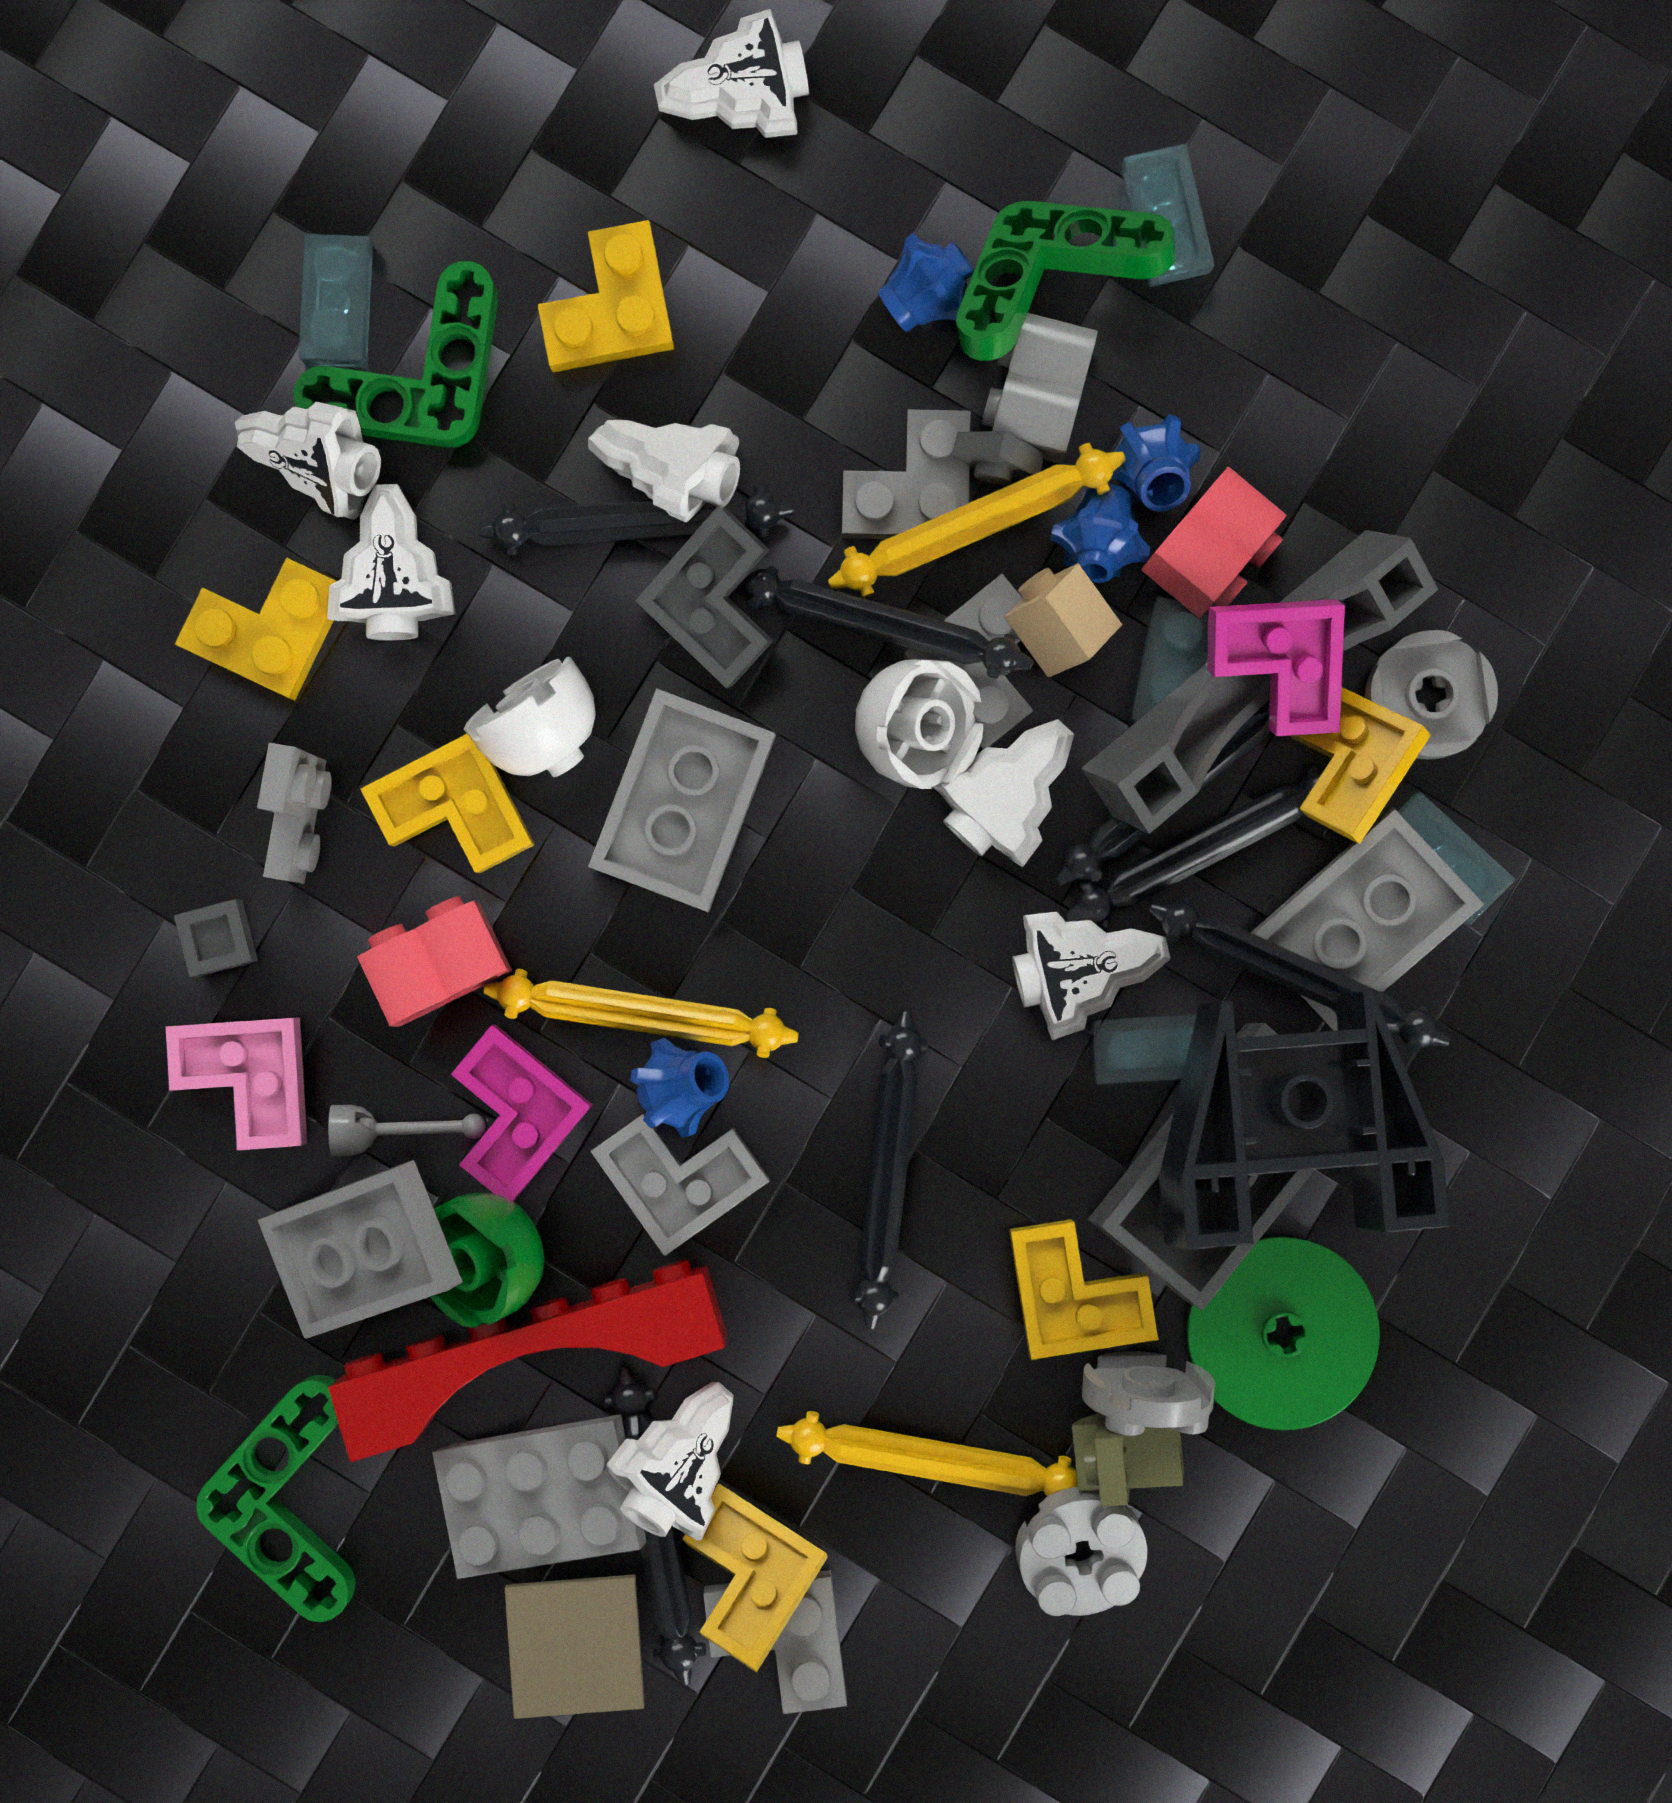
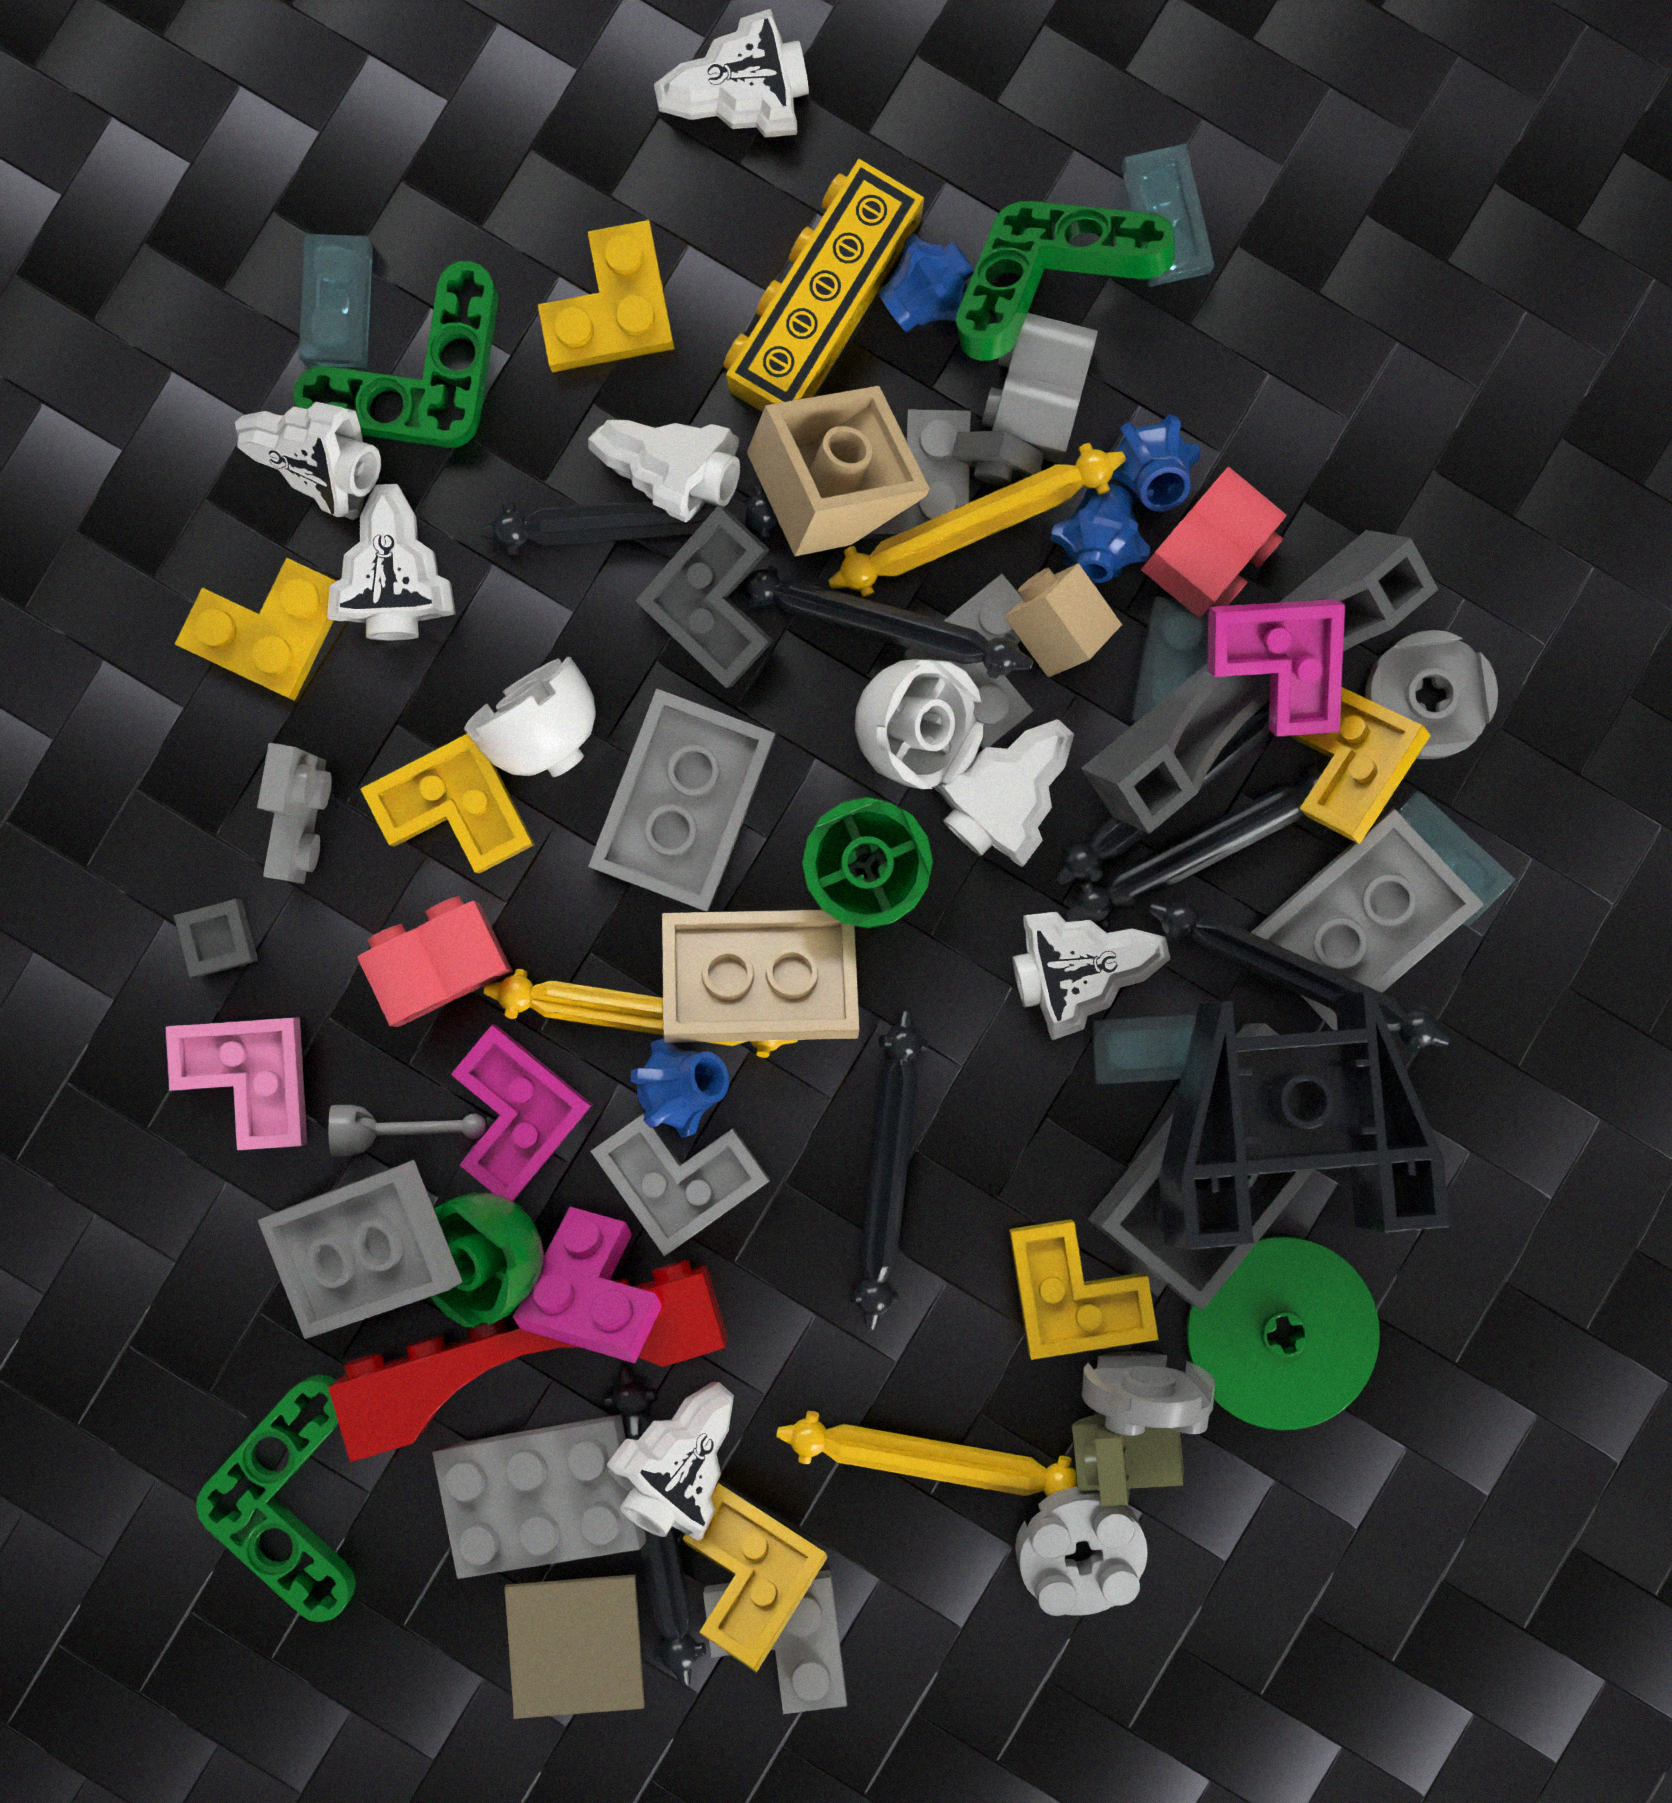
none -> dark pink plate [513,1207,662,1363]
none -> tan plate [662,910,859,1043]
none -> yellow brick [723,158,924,412]
none -> tan slope [747,386,930,556]
none -> green cylinder [802,797,933,928]

